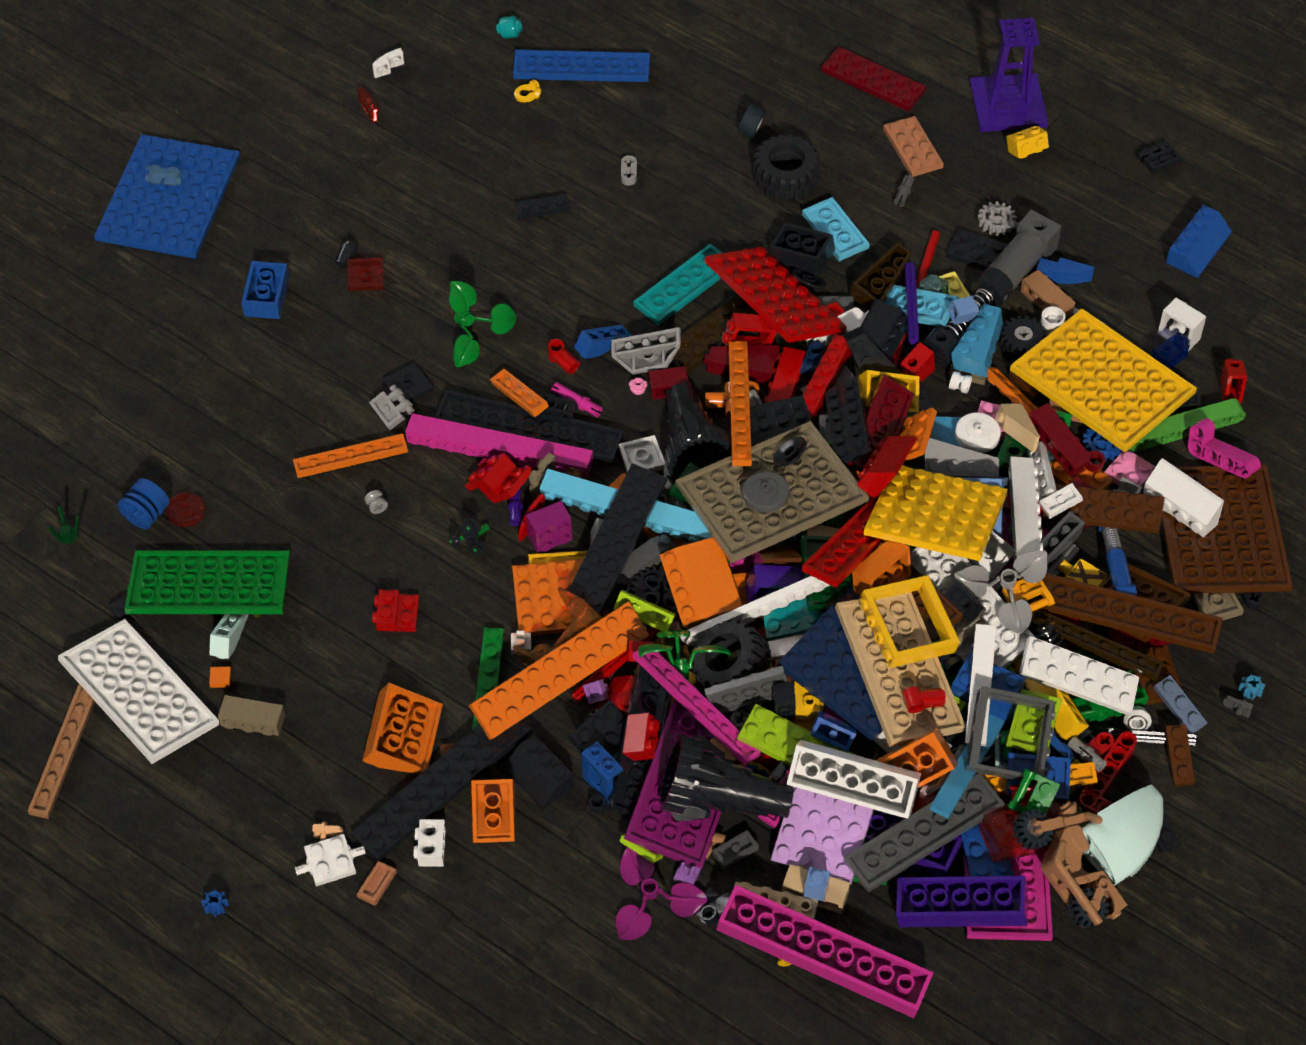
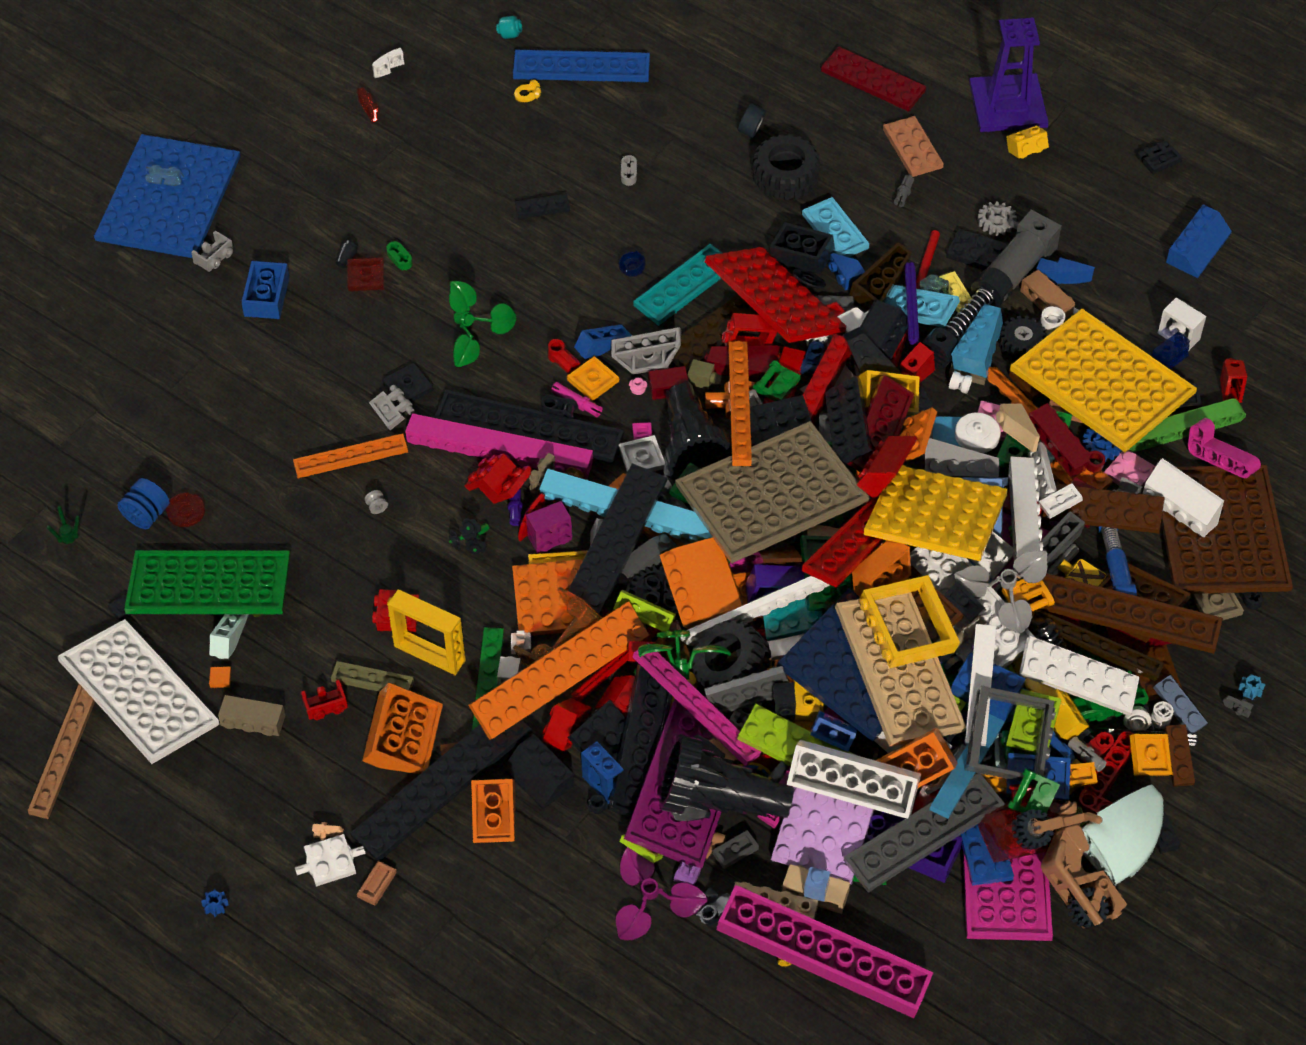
white brick [414,820,446,867] -> none
orange plate [490,369,549,418] -> none
medium lavender tile [583,679,609,704] -> none
brick [623,713,660,761] -> none
dark grey wheel [742,471,789,513] -> none
black dish [773,437,807,467] -> none
dark purple brick [896,876,1028,927] -> none
red piece [902,686,946,713] -> none
medium blue brick [947,296,979,325] -> none
none -> light grey window [191,230,233,272]
none -> red window [301,680,348,720]
none -> olive plate [331,661,414,692]
none -> green beam [386,241,412,270]
none -> yellow window [387,589,465,675]
none -> white brick [497,656,521,685]
none -> red brick [542,698,592,751]
none -> light orange plate [567,356,619,401]
none -> clear blue hair [619,251,646,277]
none -> dark pink tile [632,422,652,440]
none -> olive brick [688,359,717,390]
none -> green plate [753,360,801,401]
none -> blue slope [828,253,865,291]
none -> light orange plate [1130,734,1172,776]
none -> white wheel [1151,702,1174,729]

